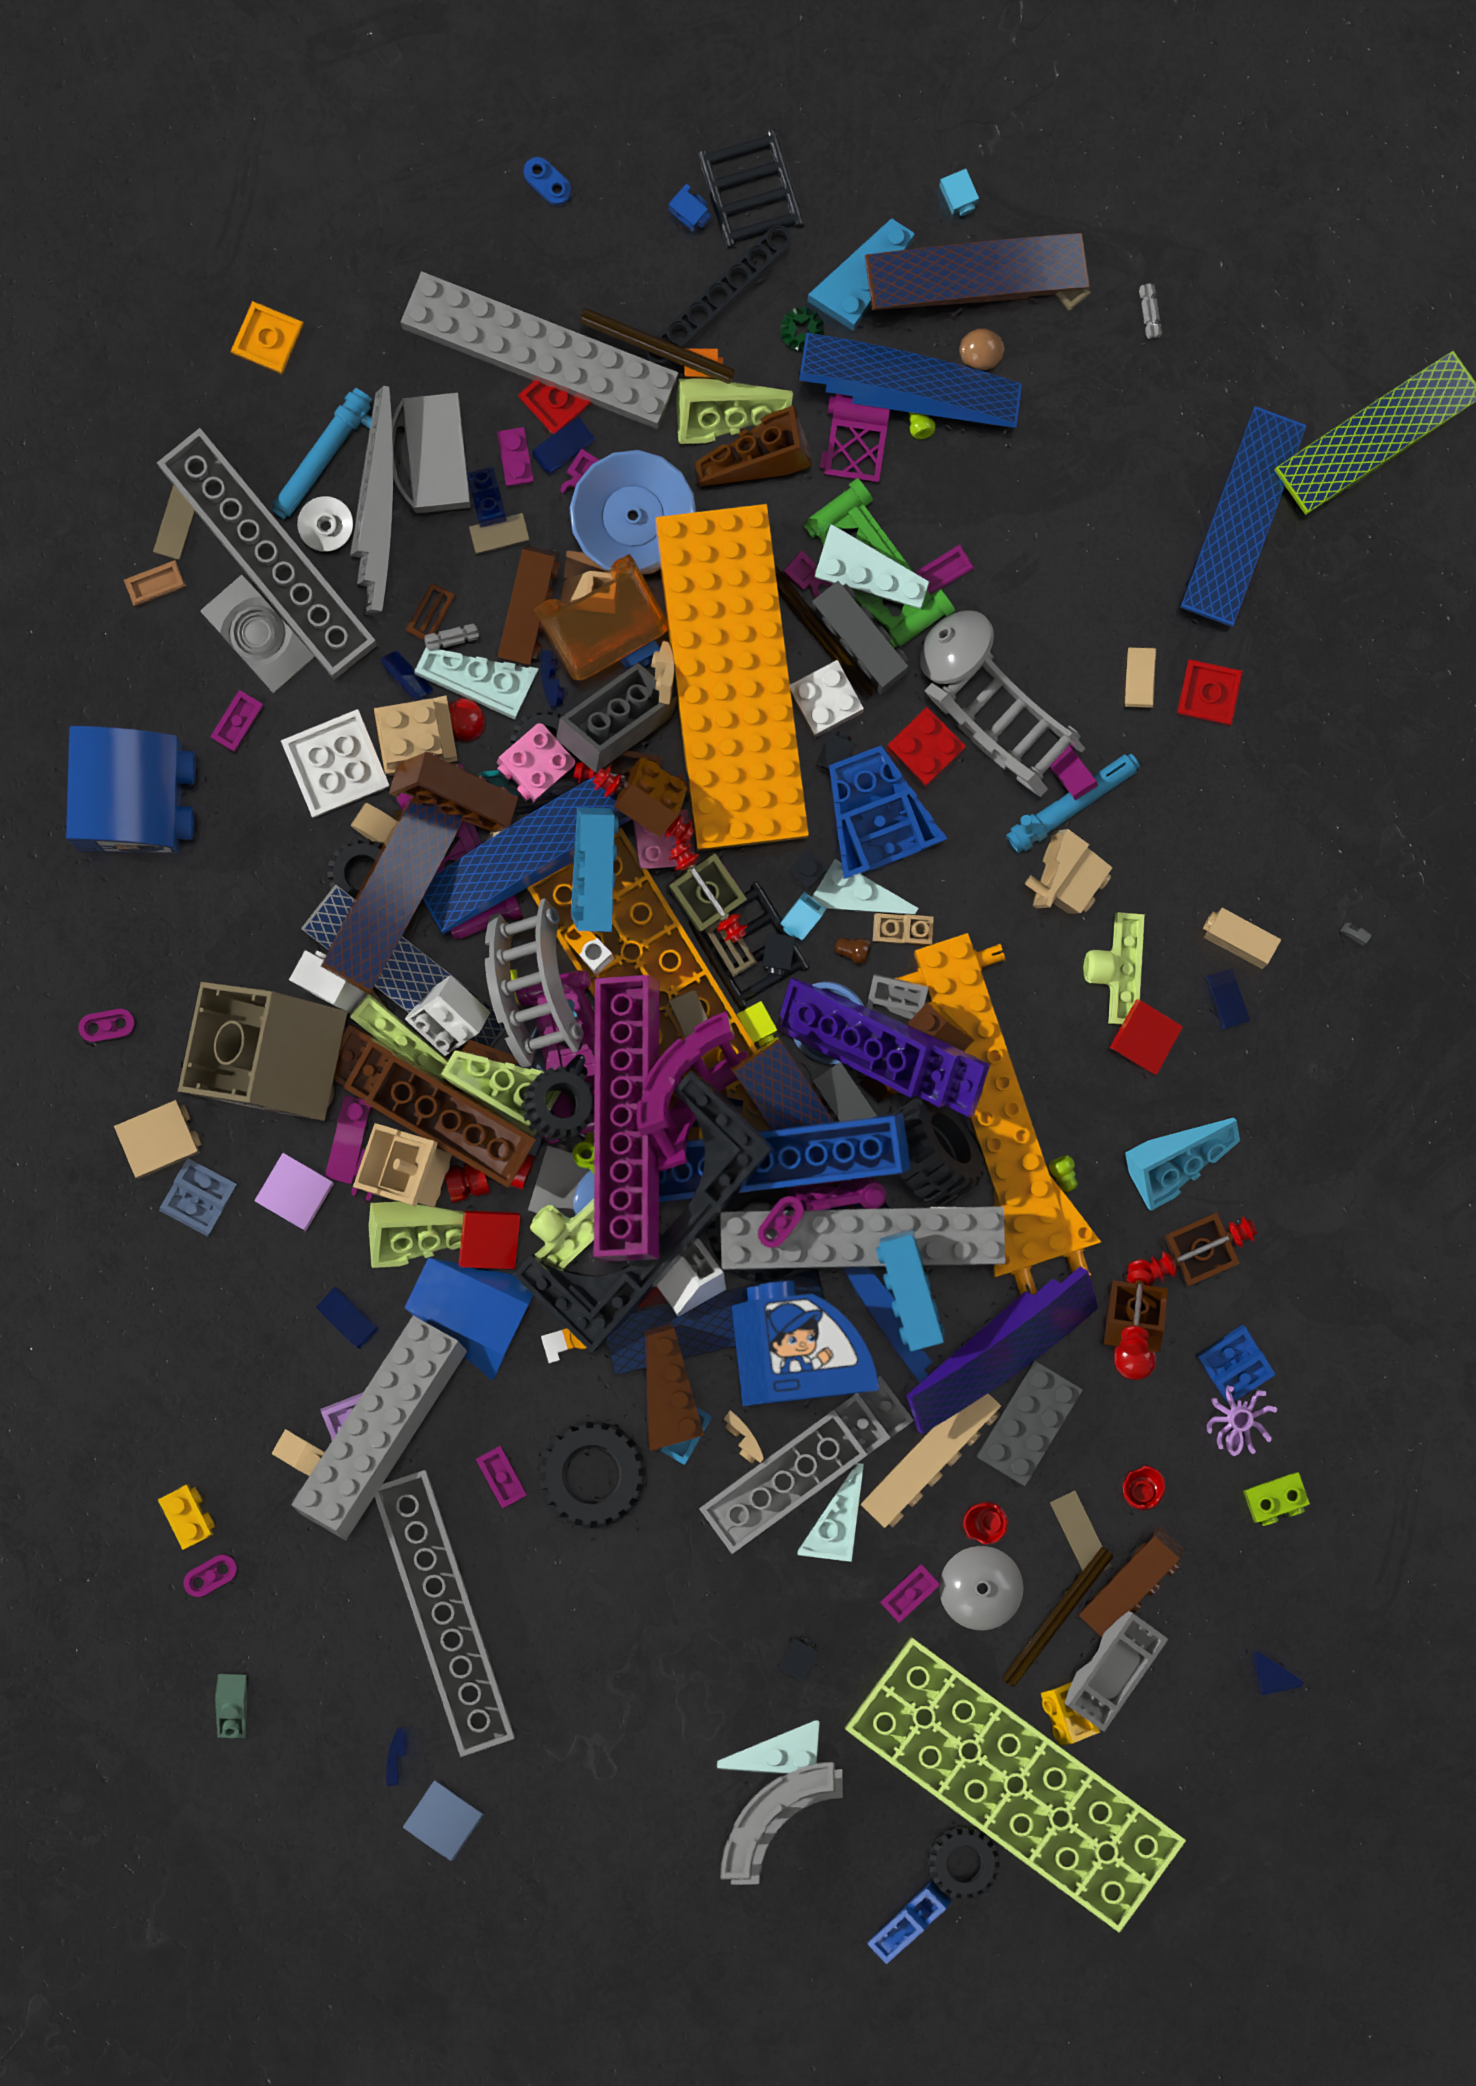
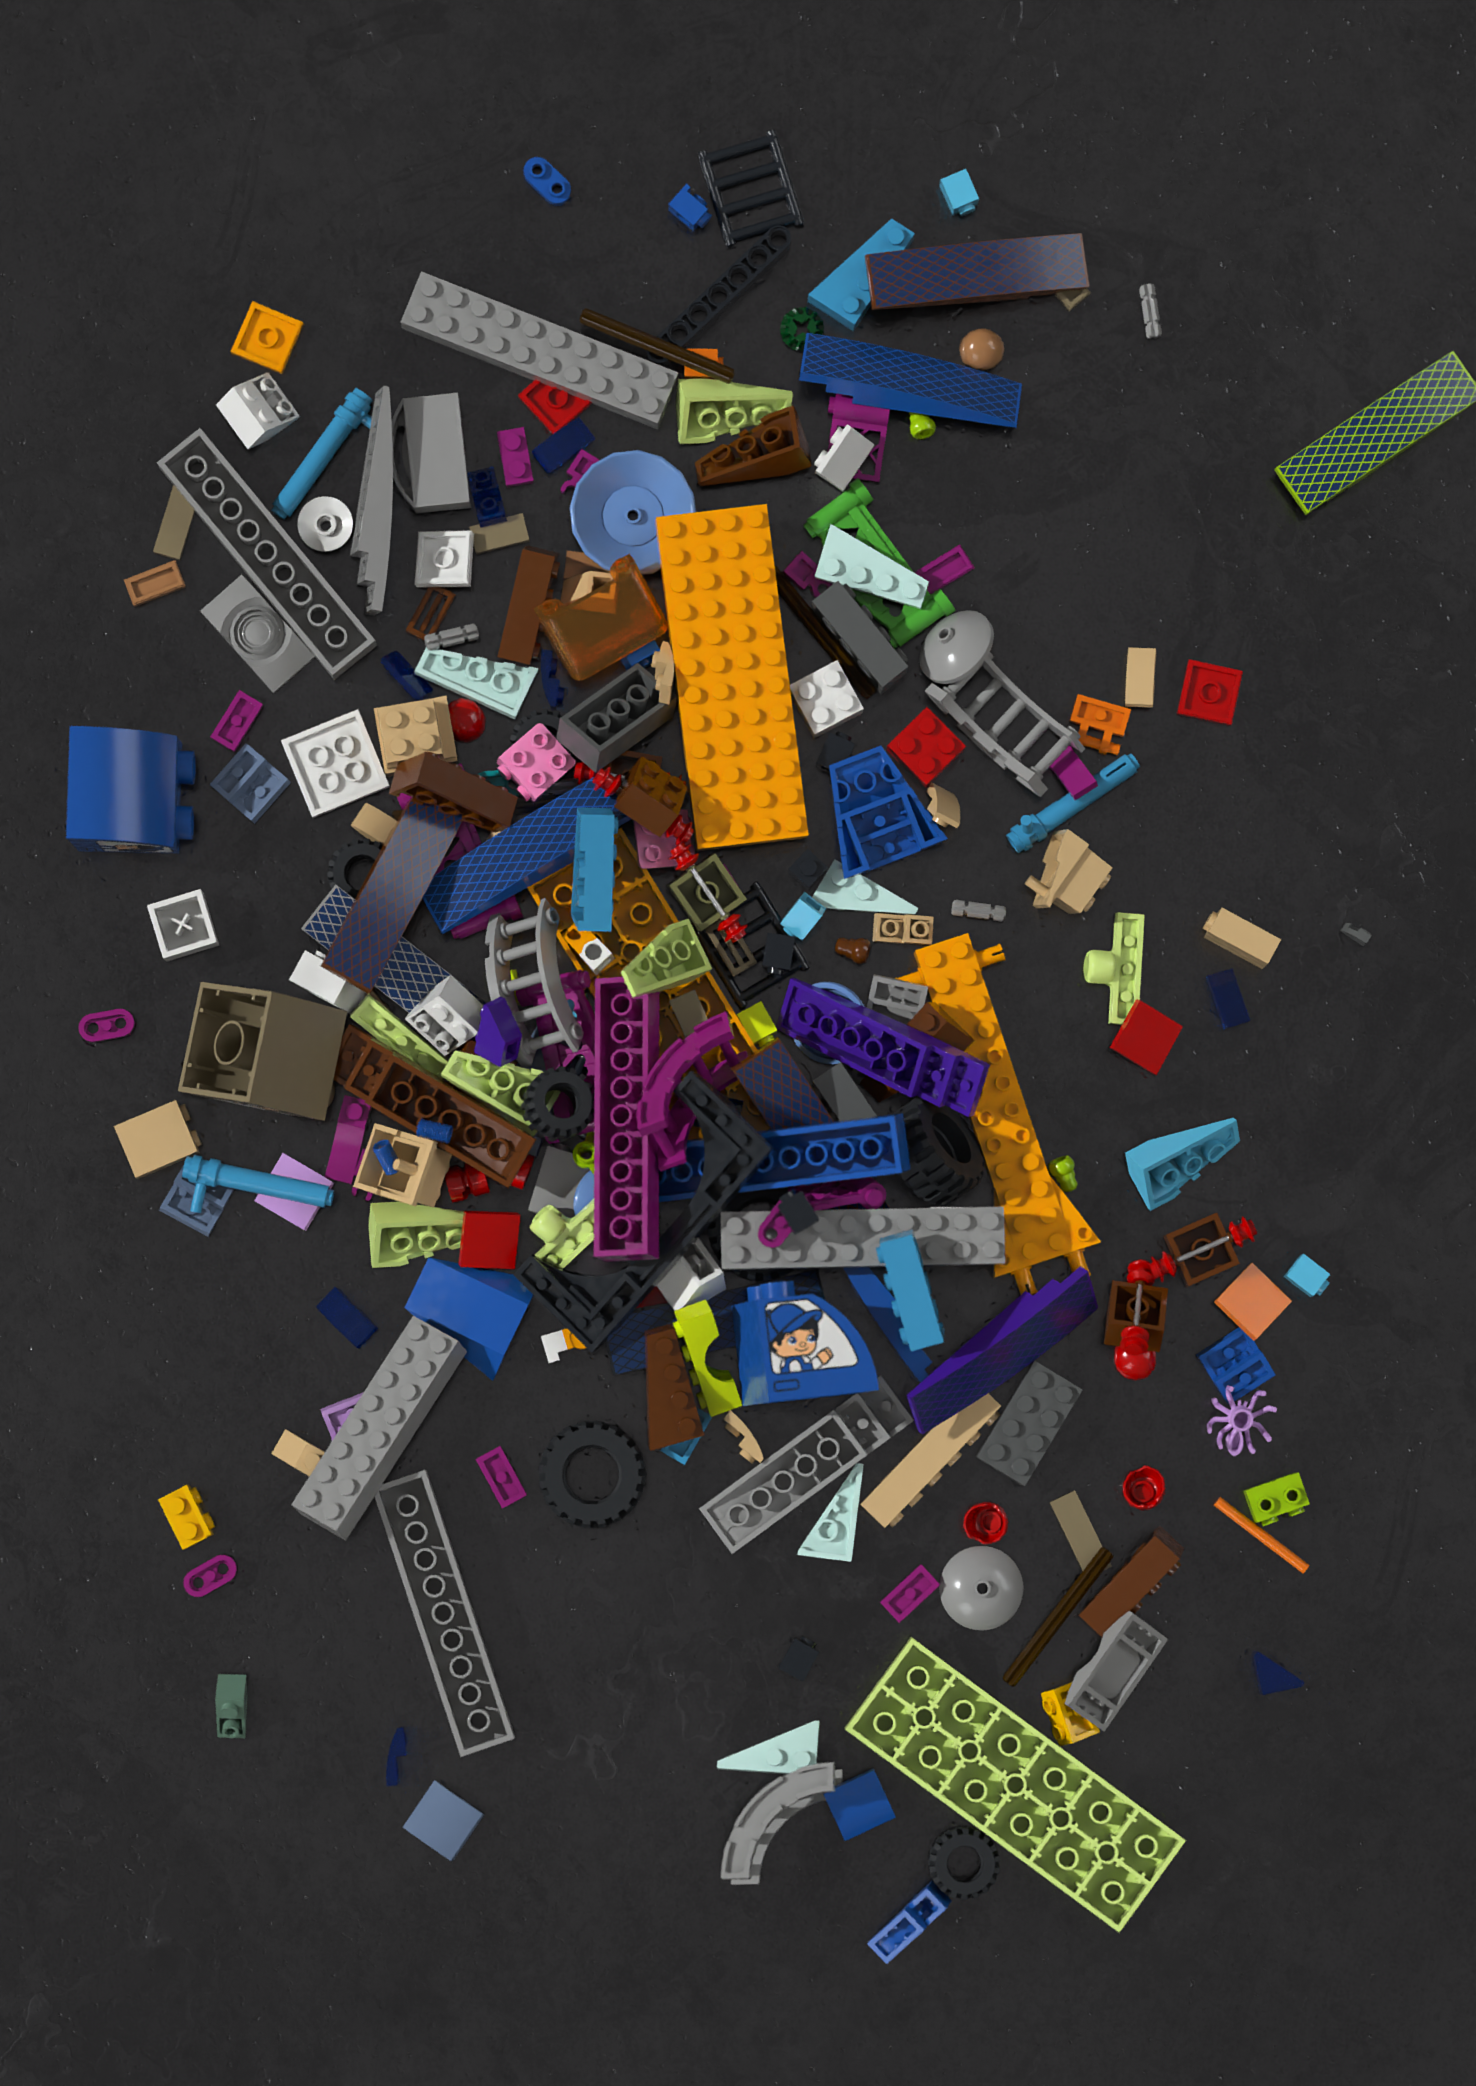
dark blue slope [1180,406,1307,627] -> none
none -> white brick [147,889,219,962]
none -> dark azure cylinder [182,1155,334,1213]
none -> sand blue slope [209,743,291,824]
none -> white slope [216,372,300,449]
none -> blue piece [373,1140,399,1175]
none -> white tile [415,531,474,587]
none -> blue piece [416,1119,452,1143]
none -> dark purple slope [474,997,522,1067]
none -> yellowish green wedge [621,918,712,997]
none -> neon yellow arch [673,1300,742,1417]
none -> black brick [777,1189,819,1236]
none -> white slope [814,424,874,492]
none -> blue slope [823,1768,896,1841]
none -> tan slope [926,782,960,828]
none -> light grey axle [951,900,1006,922]
none -> orange plate [1070,694,1131,755]
none -> orange bar [1213,1497,1309,1574]
none -> orange tile [1214,1262,1292,1341]
none -> medium azure brick [1284,1254,1330,1297]

